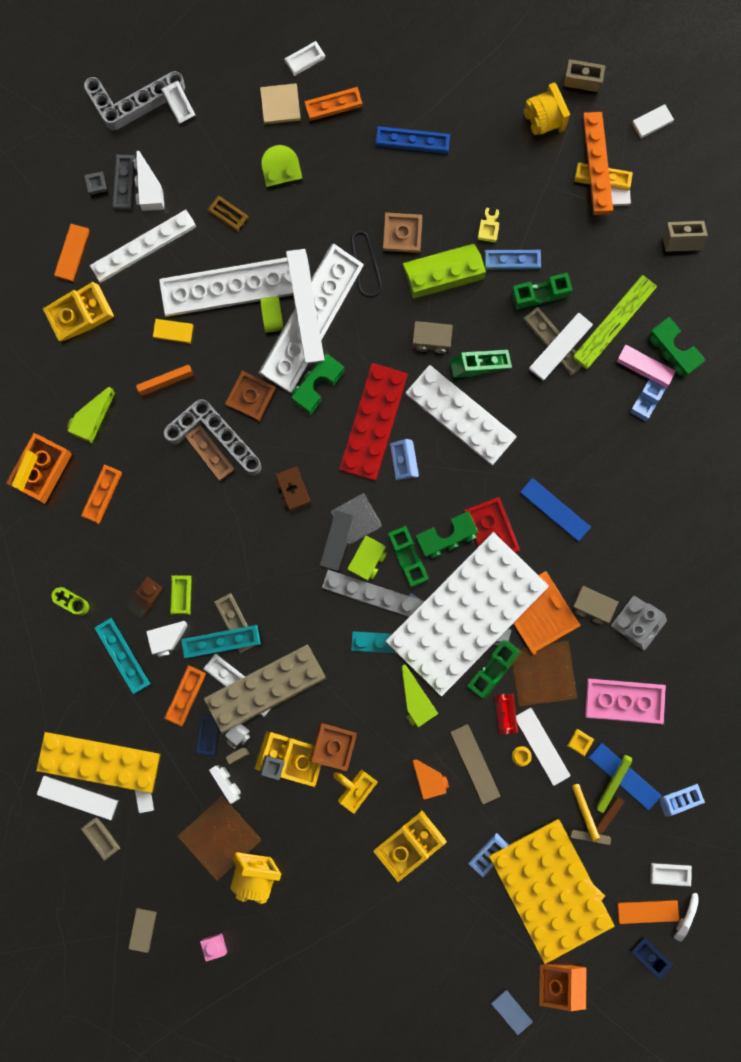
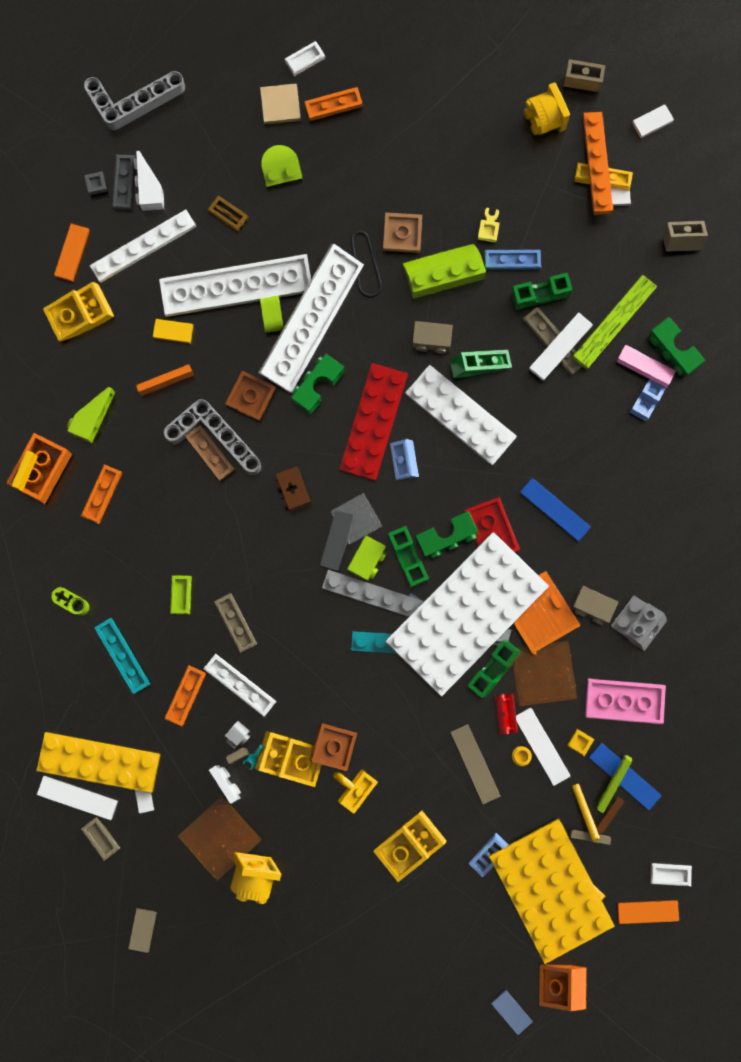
reddish brown slope [125,577,164,619] -> none
white slope [146,621,187,657] -> none
white tile [161,81,195,124] -> none
teal plate [181,625,261,658] -> none
dark blue tile [195,715,219,756] -> none
bright pink brick [200,933,227,961] -> none
dark tan plate [204,644,326,734] -> none
dark grey plate [259,755,285,780] -> none
white tile [286,249,324,364] -> none
blue tile [375,126,450,154] -> none
lime slope [401,664,438,728] -> none
orange slope [412,759,449,799] -> none
dark blue slope [631,938,674,980] -> none
light blue slope [658,784,705,817] -> none
white piece [674,893,698,942] -> none
none -> teal hand [243,745,264,770]

